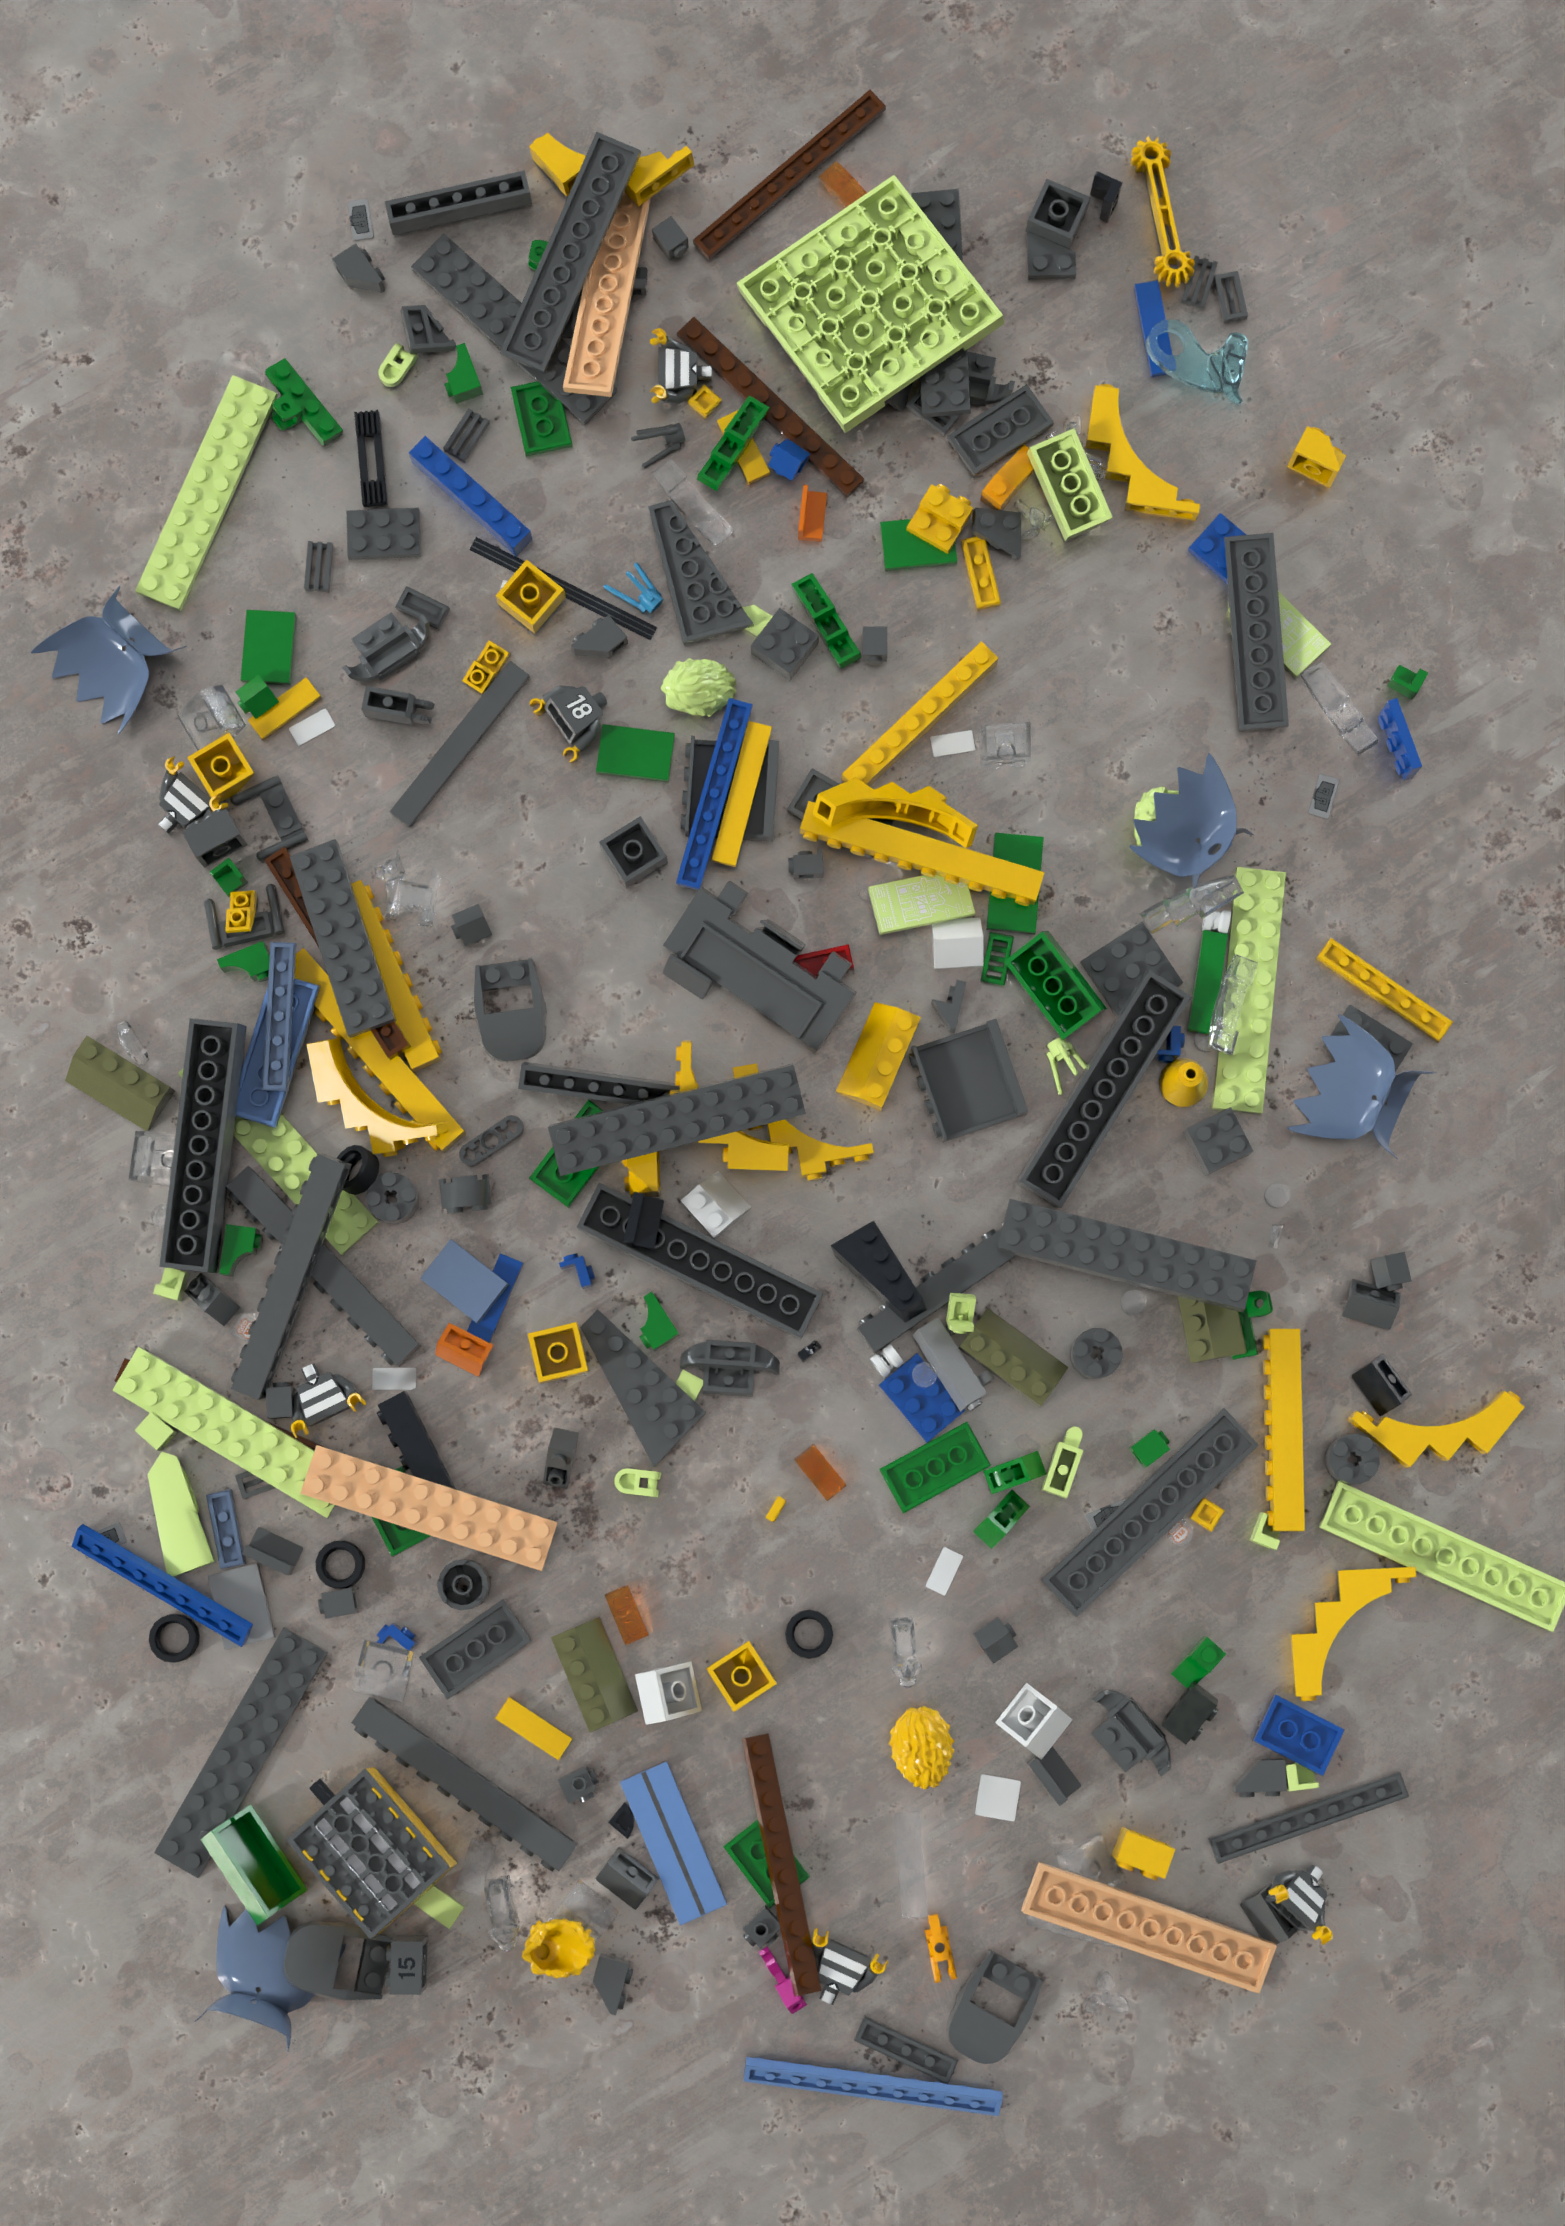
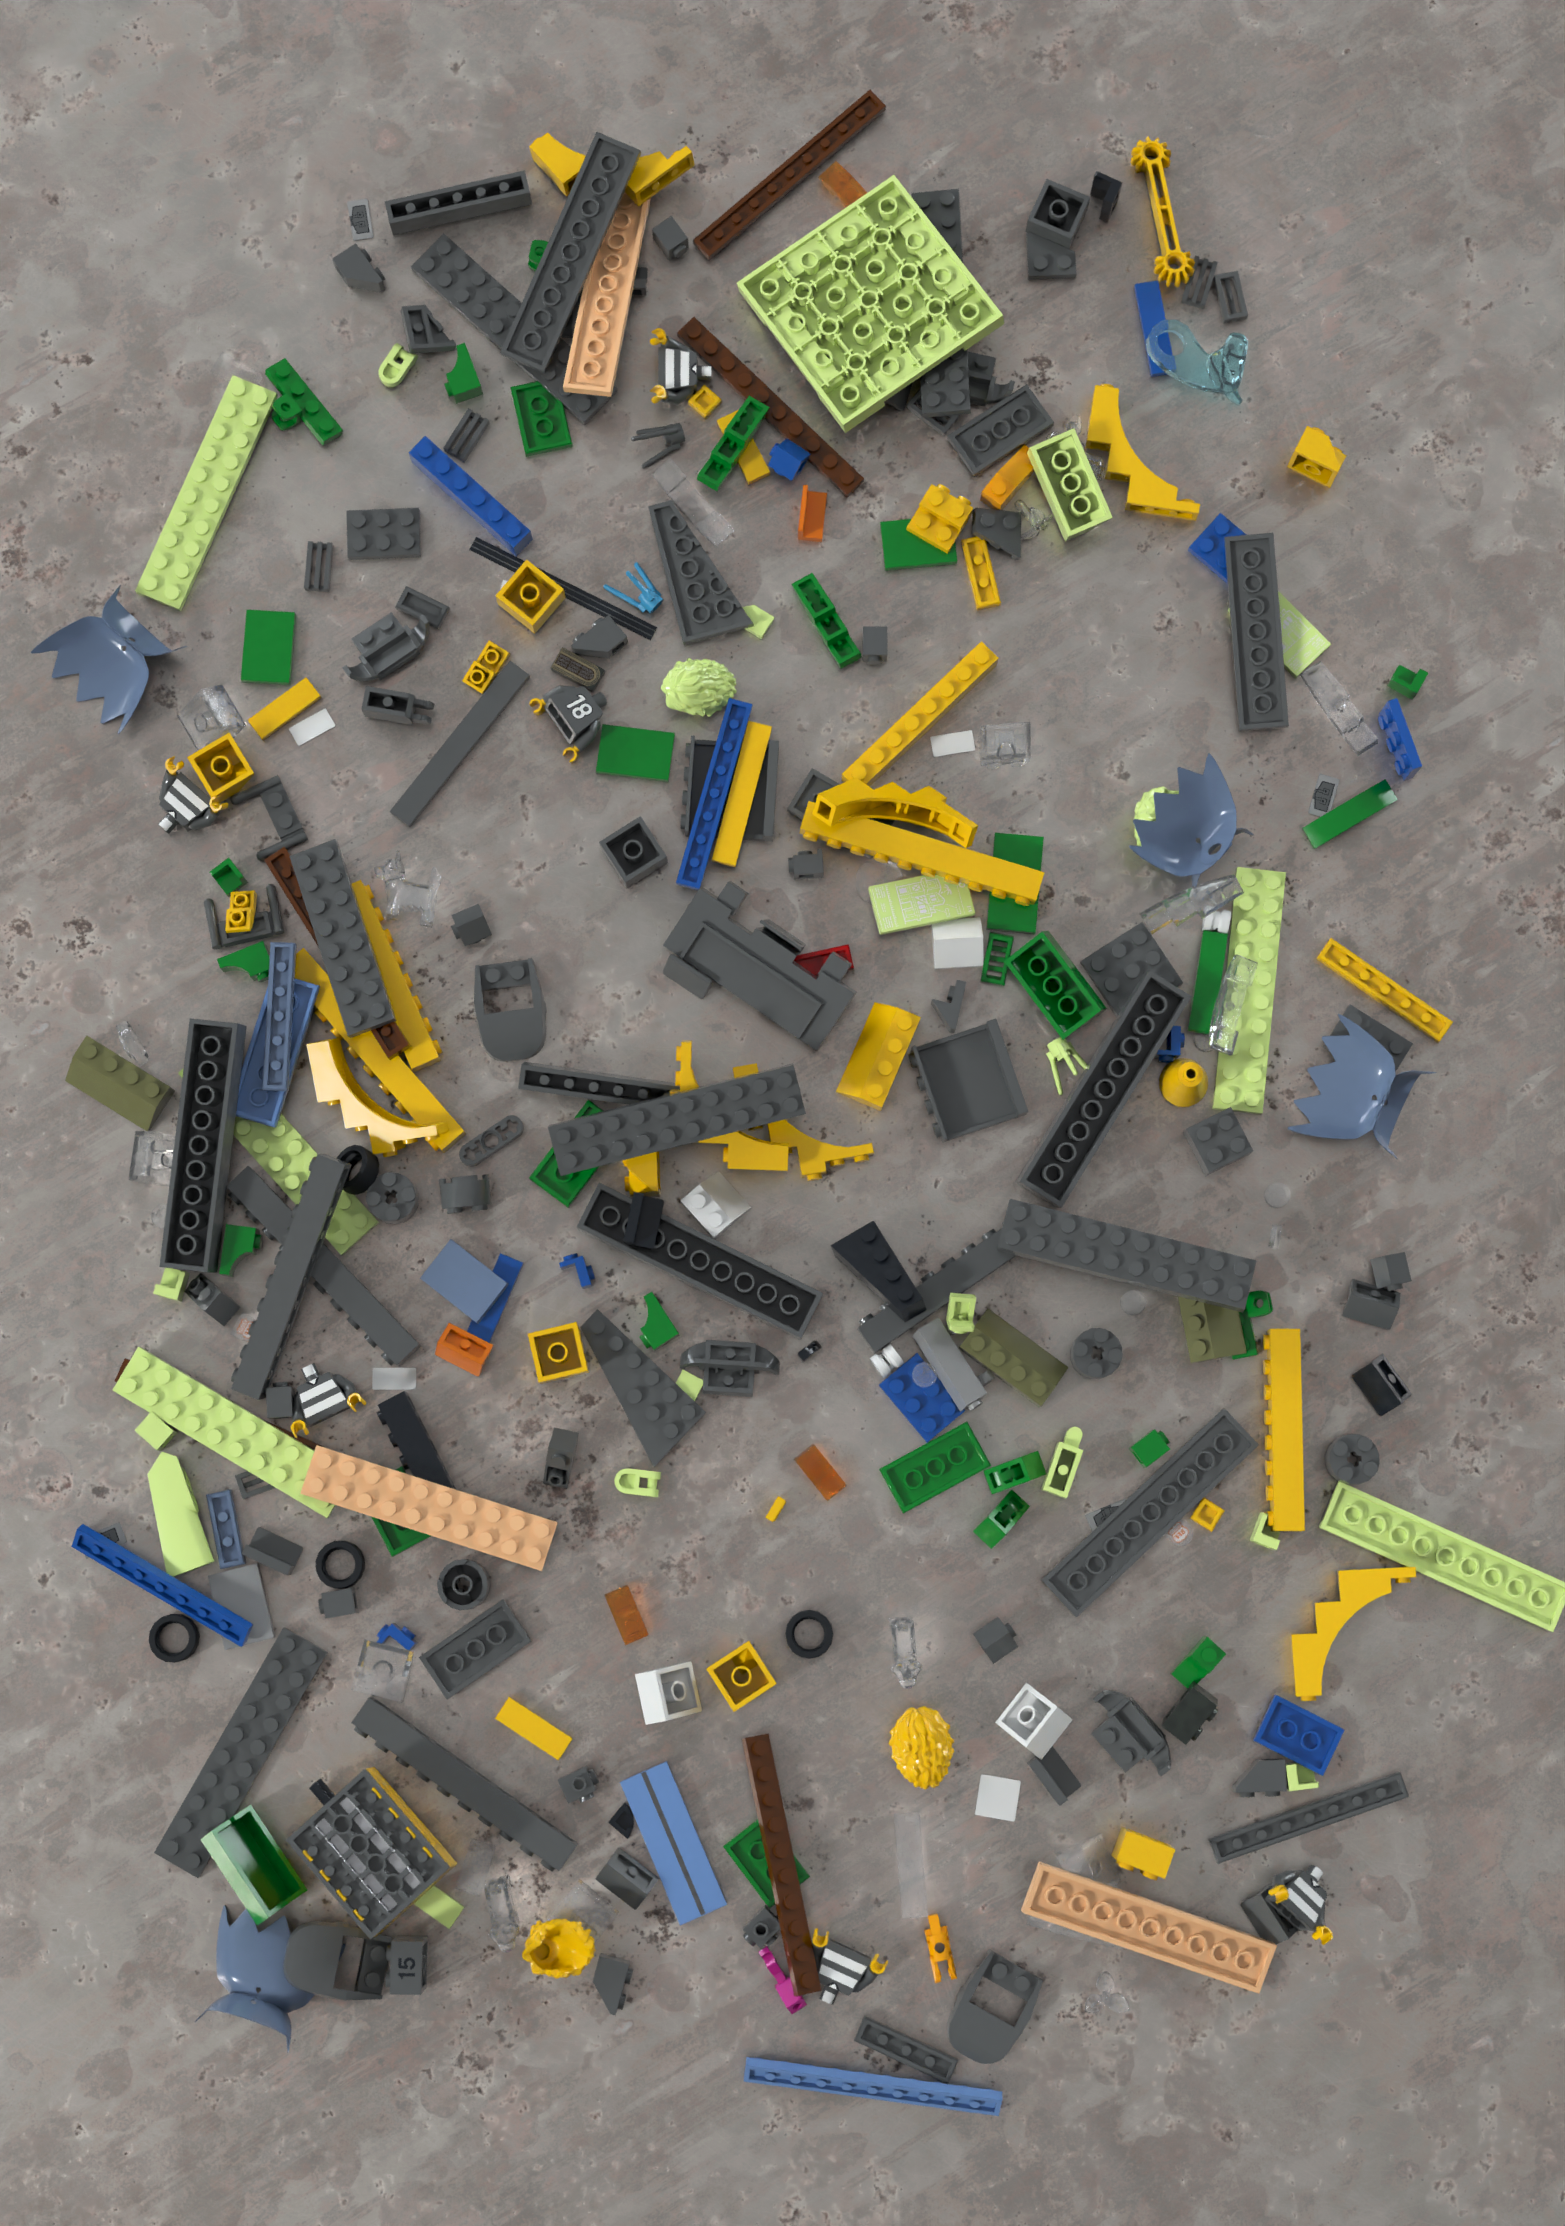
dark grey brick [182,809,247,868] -> none
green brick [235,675,279,719] -> none
black container [354,410,387,507] -> none
olive slope [551,1617,638,1733] -> none
dark grey brick [751,608,819,681] -> none
white sticker [926,1547,963,1596] -> none
yellow arch [1347,1391,1525,1468] -> none
none -> tile [551,647,605,692]
none -> green slope [1302,779,1398,849]

